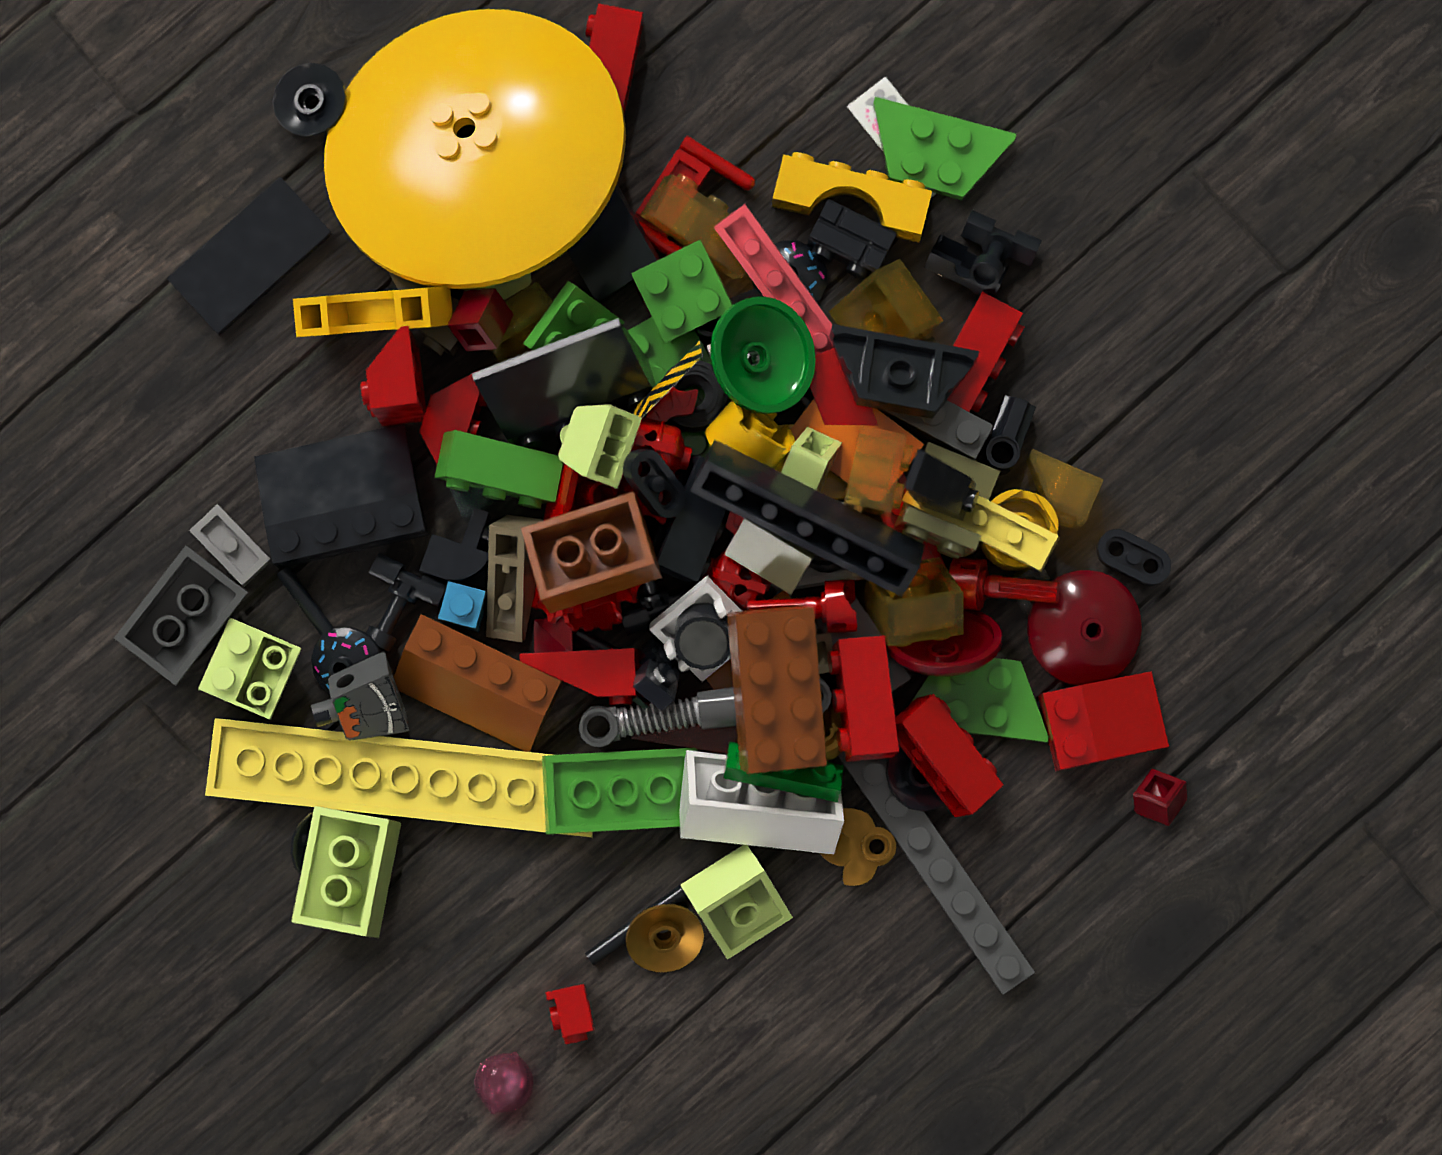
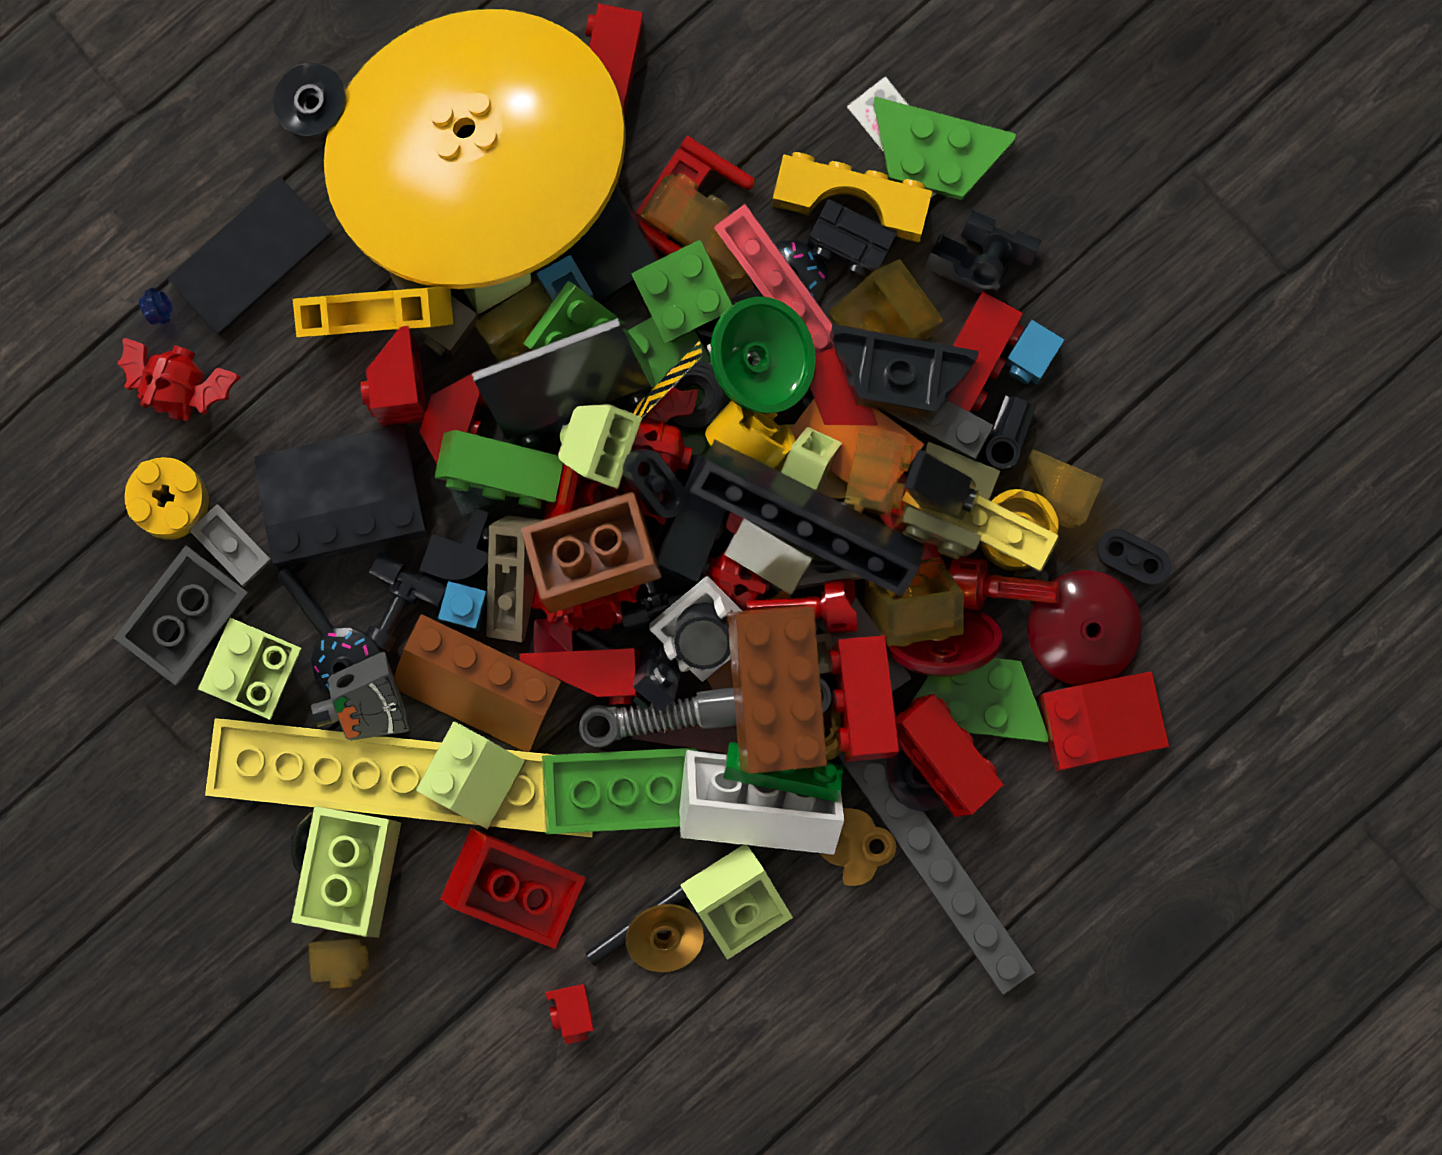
dark red brick [447,288,514,351] -> none
clear pink hat [475,1052,533,1115] -> none
dark red slope [1133,768,1187,826] -> none
none -> red helmet [117,338,241,422]
none -> yellow brick [125,457,209,540]
none -> clear blue plate [139,287,173,325]
none -> clear yellow brick [308,939,368,989]
none -> yellowish green slope [416,721,525,829]
none -> red slope [440,828,586,949]
none -> dark azure brick [537,255,594,302]
none -> dark azure brick [1004,320,1064,384]

